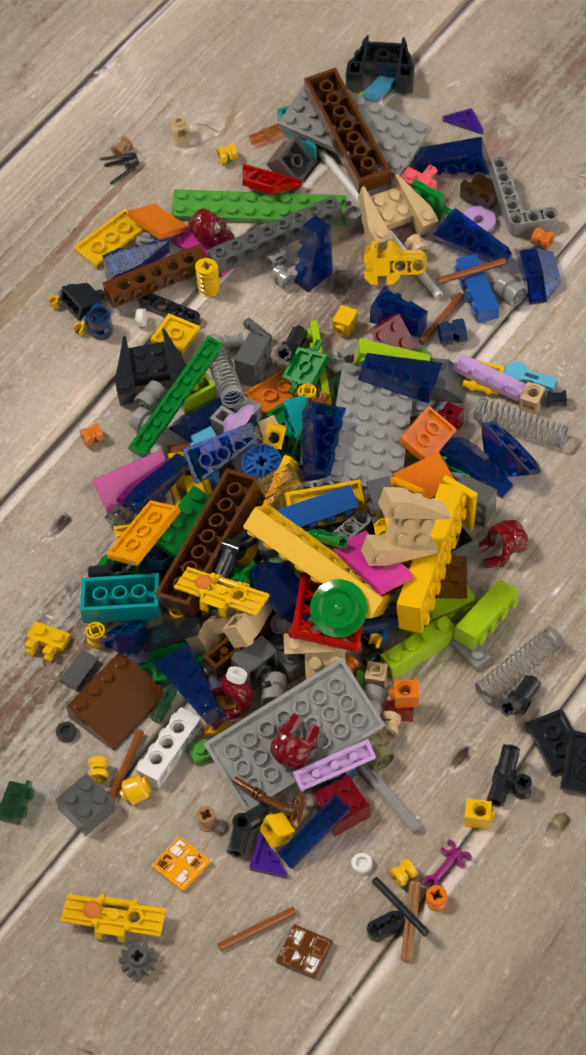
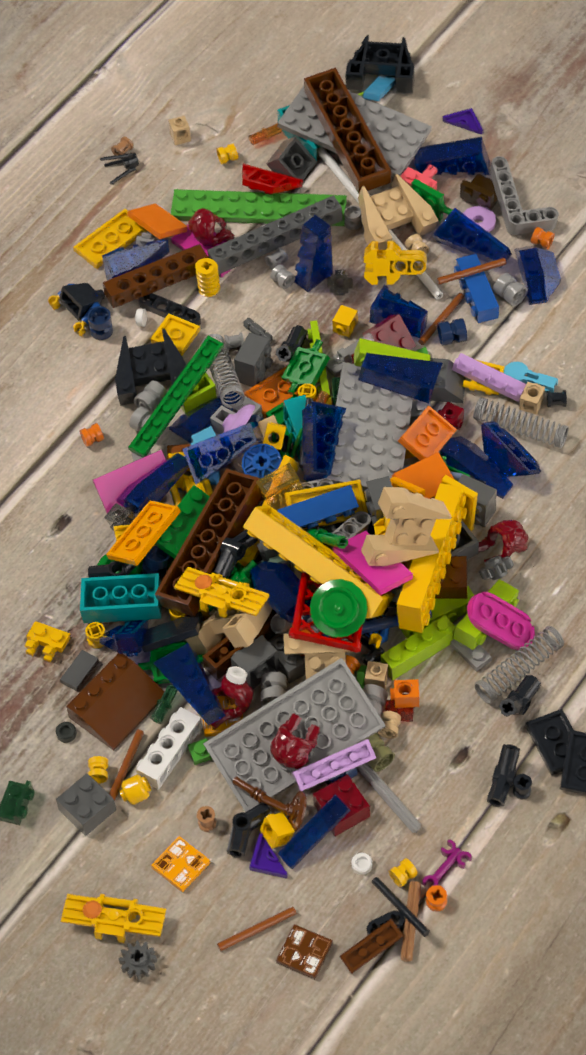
yellow brick [464,799,495,830] -> none
none -> reddish brown tile [339,918,404,974]
none -> dark pink tile [467,592,535,650]
none -> dark grey gear [479,556,514,580]

